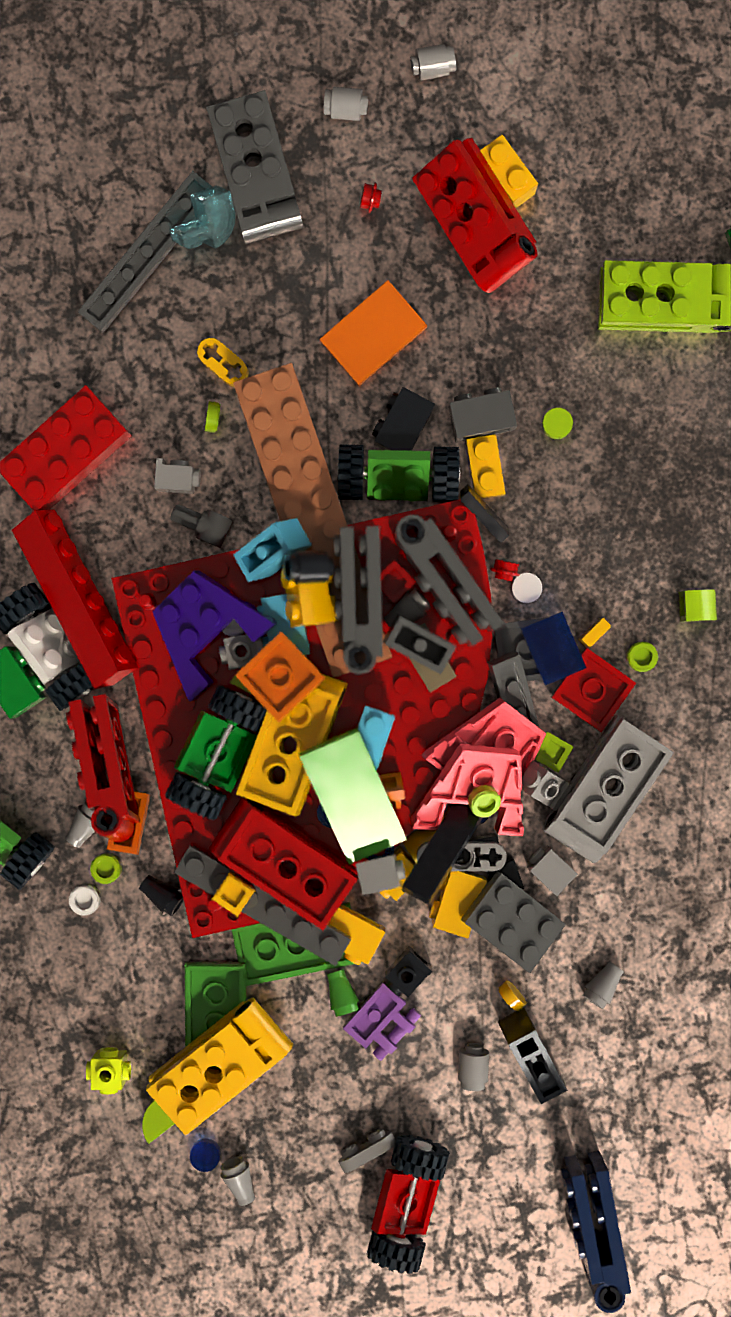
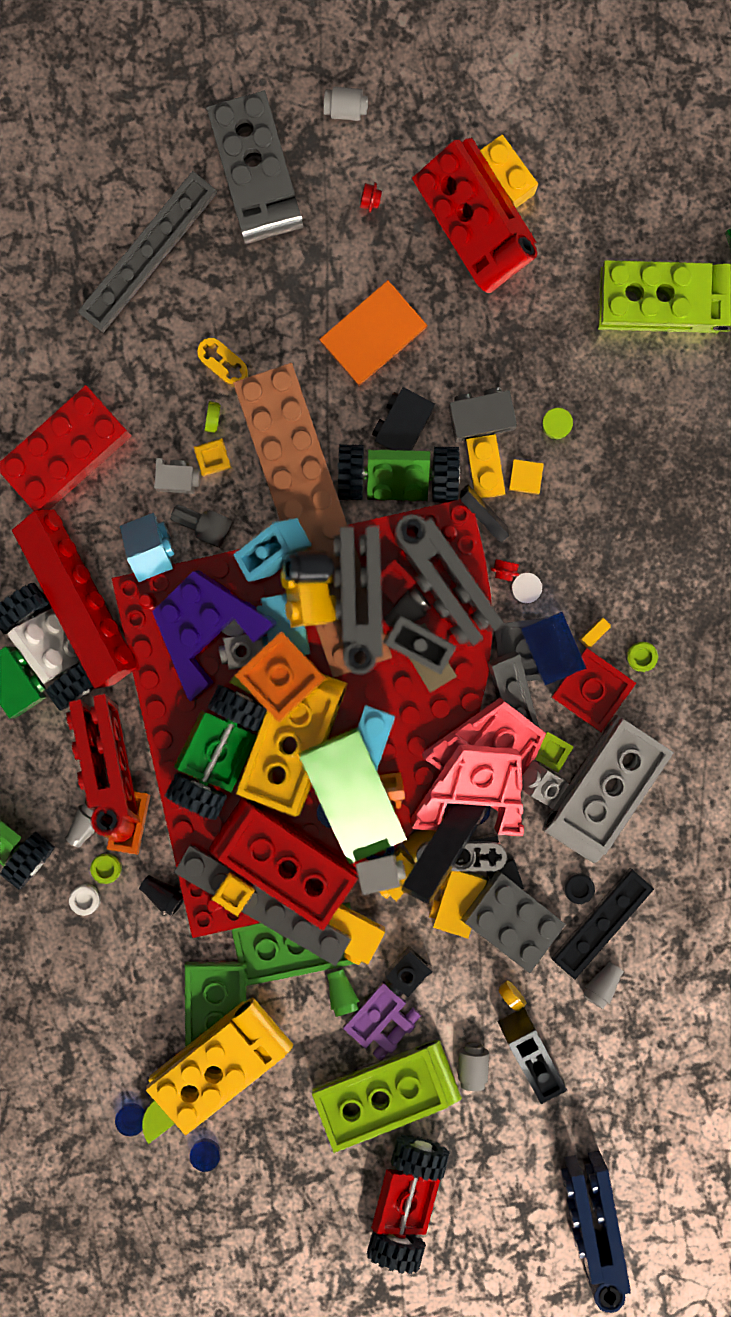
neon yellow brick [86,1047,131,1095] -> none
clear light blue brick [169,185,235,249] -> none
light grey cone [220,1156,255,1206] -> none
light grey plate [338,1128,396,1173] -> none
light grey brick [410,44,456,81] -> none
lime tile [468,785,501,817] -> none
light grey brick [527,845,578,896] -> none
lime brick [679,590,717,622] -> none
none -> clear blue tile [115,1103,145,1137]
none -> medium azure brick [120,512,175,582]
none -> yellow tile [193,438,232,477]
none -> lime hinge [312,1040,462,1153]
none -> yellow tile [509,459,544,495]
none -> black tile [551,868,654,980]
none -> black tile [563,873,595,904]

